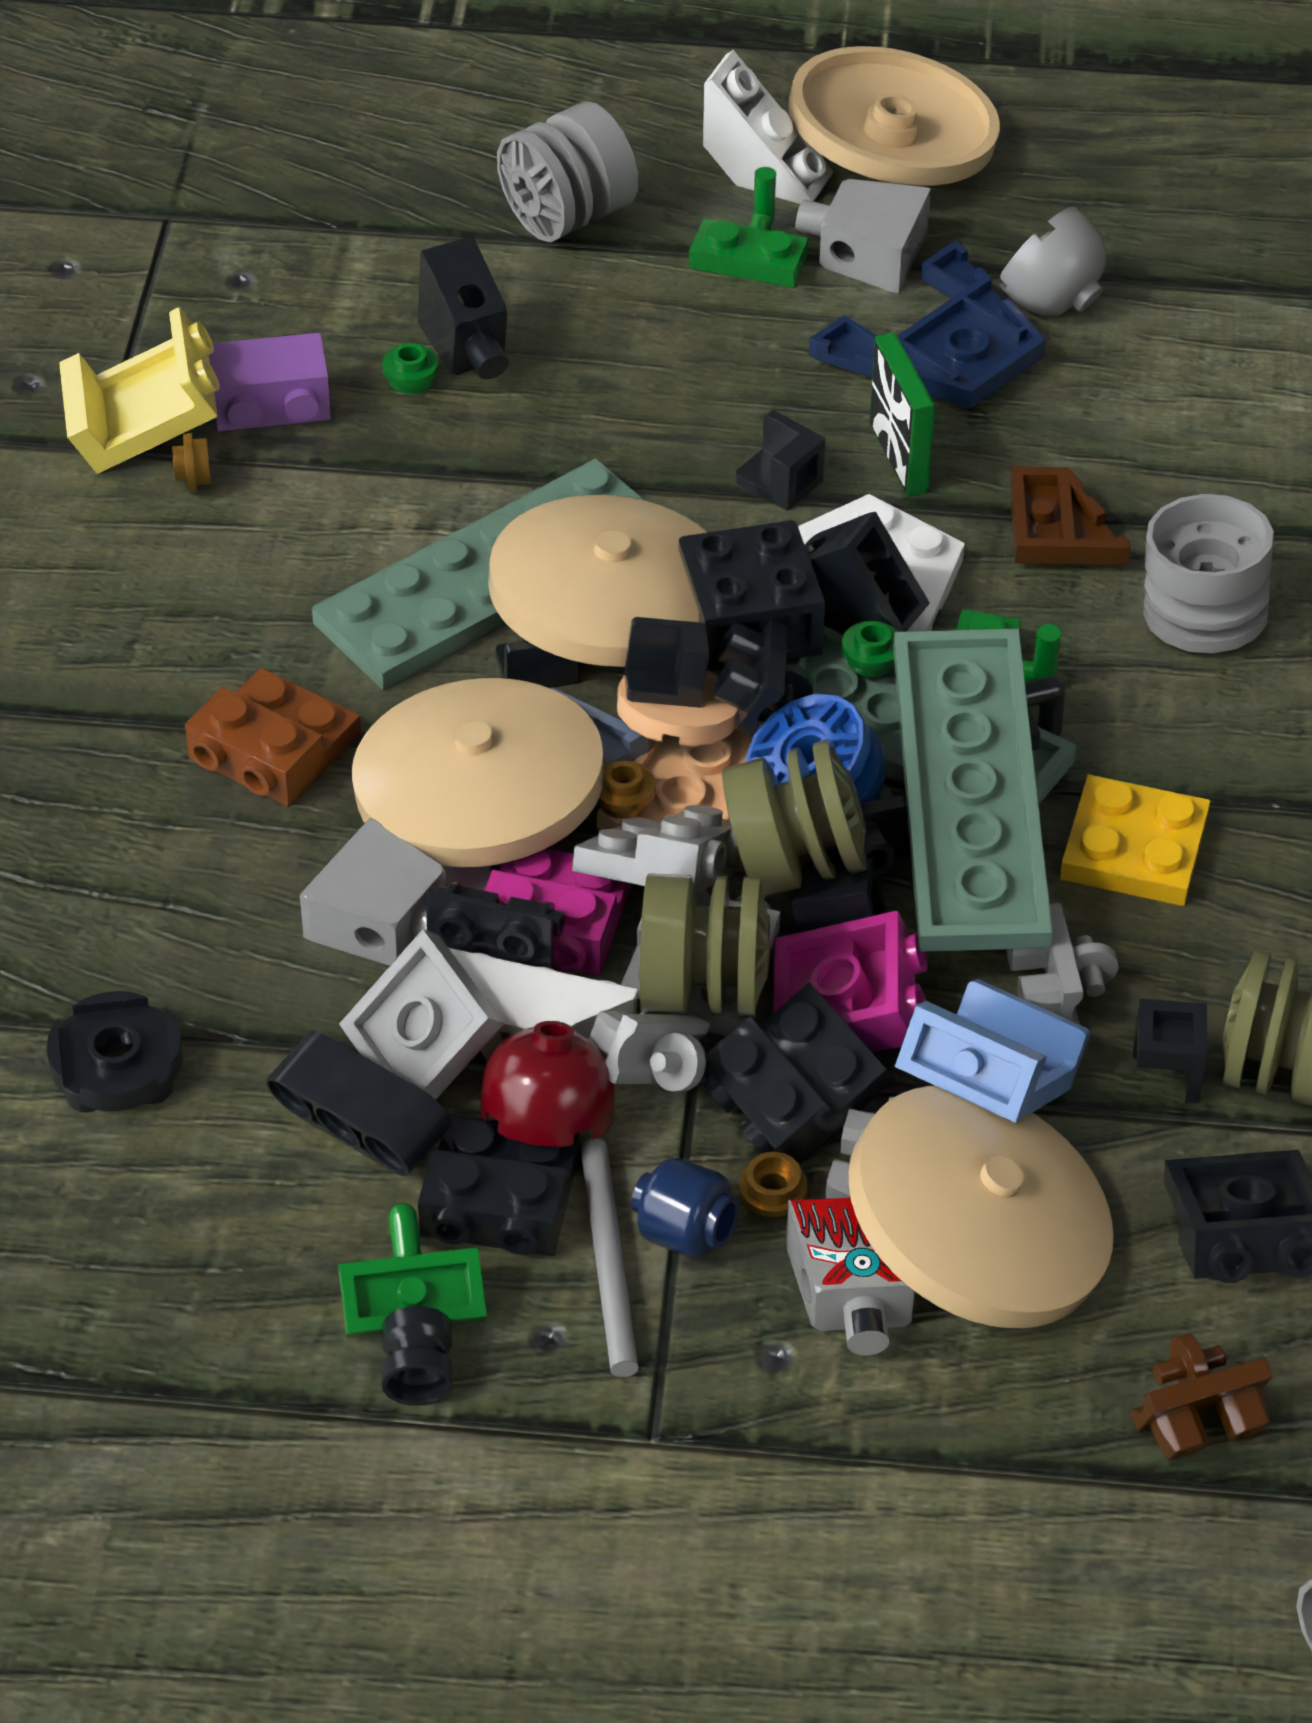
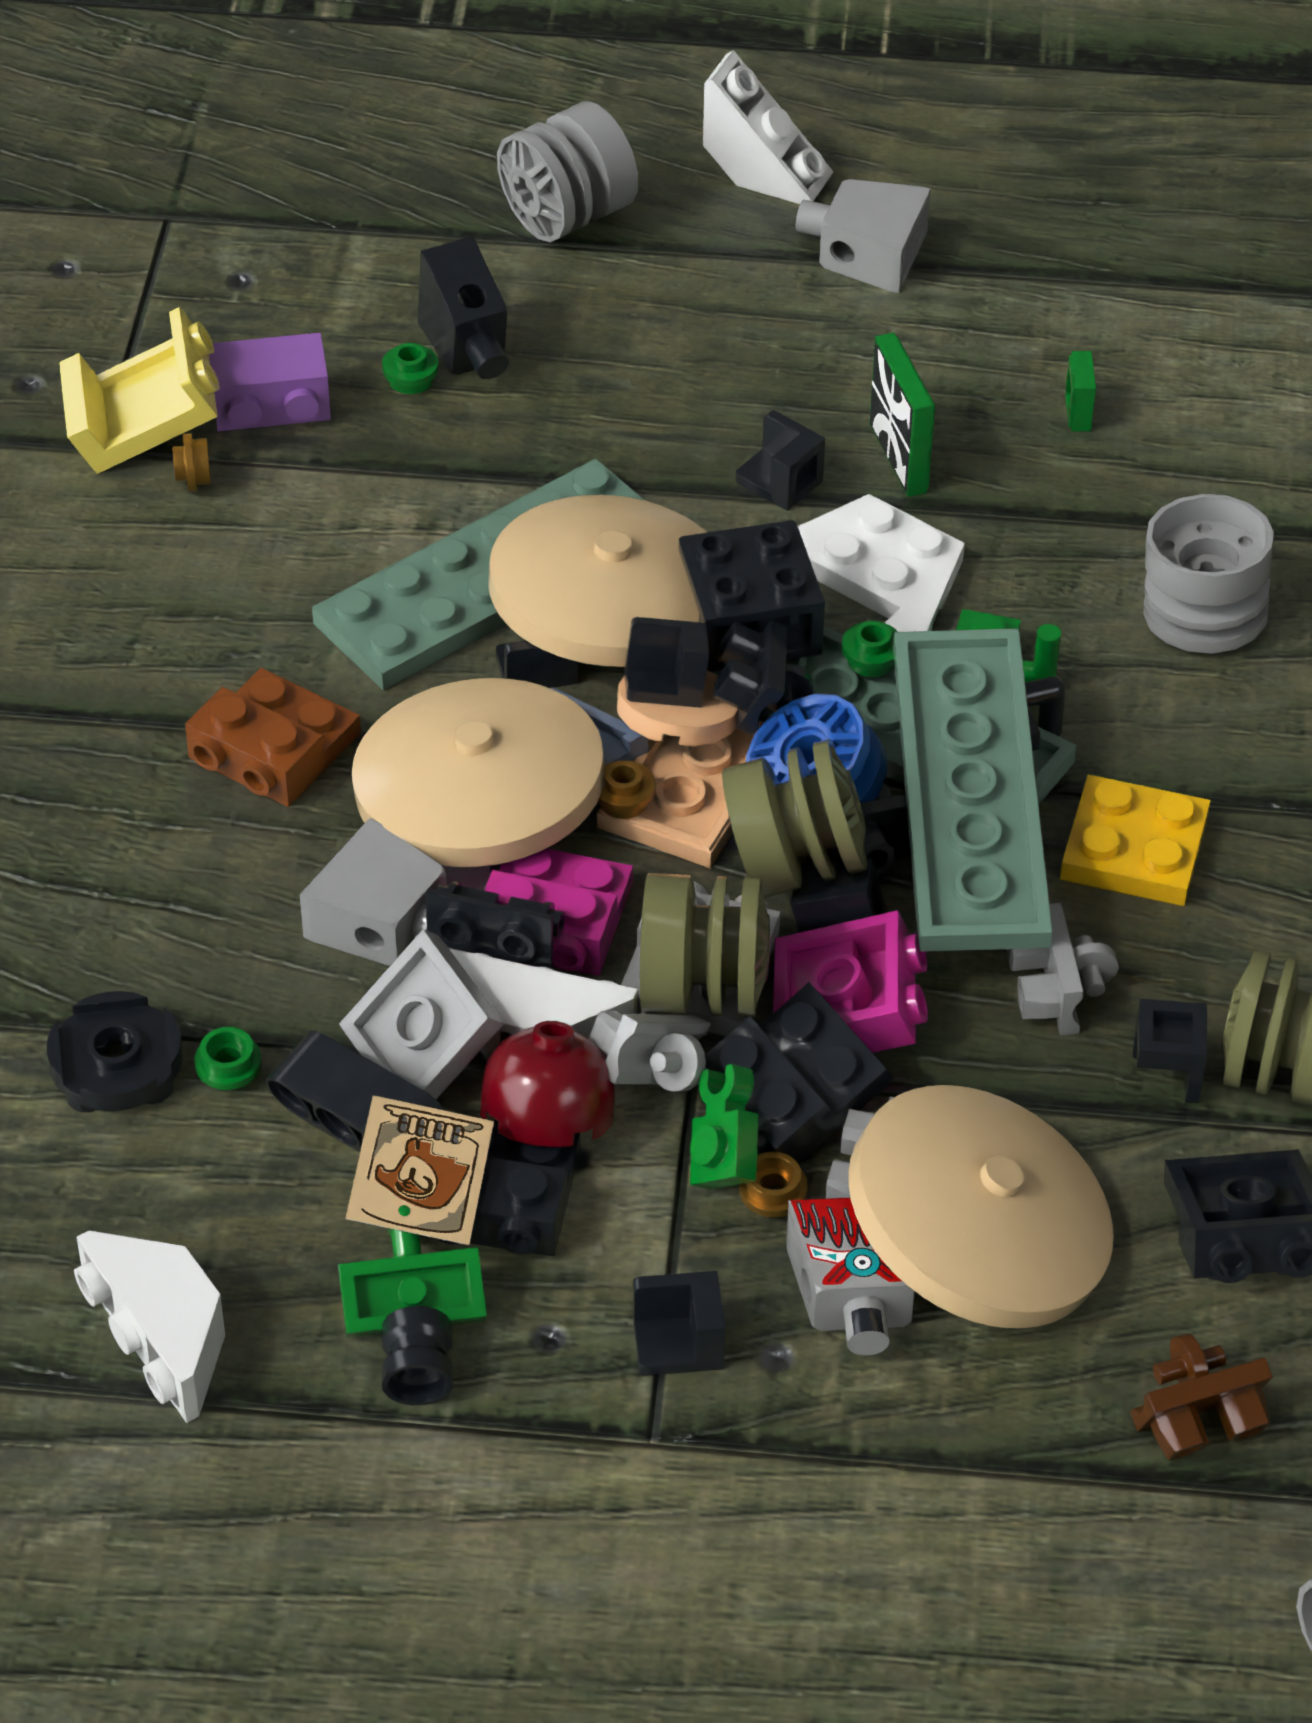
light grey plate [572,805,743,894] -> none
light grey bar [581,1138,639,1377] -> none
dark blue head [631,1158,739,1258] -> none
green plate [689,167,808,288] -> none
tan dish [788,46,1000,186] -> none
black torso [805,511,930,635] -> none
dark blue wing [809,240,1046,409] -> none
medium blue panel [895,979,1090,1123] -> none
light grey cylinder [998,206,1107,317] -> none
reddish brown wing [1009,467,1131,565] -> none
none -> white slope [74,1231,225,1423]
none -> green plate [194,1027,262,1090]
none -> tan sticker [345,1095,494,1245]
none -> black panel [633,1271,725,1376]
none -> green plate [690,1064,758,1190]
none -> green tile [1064,351,1096,432]

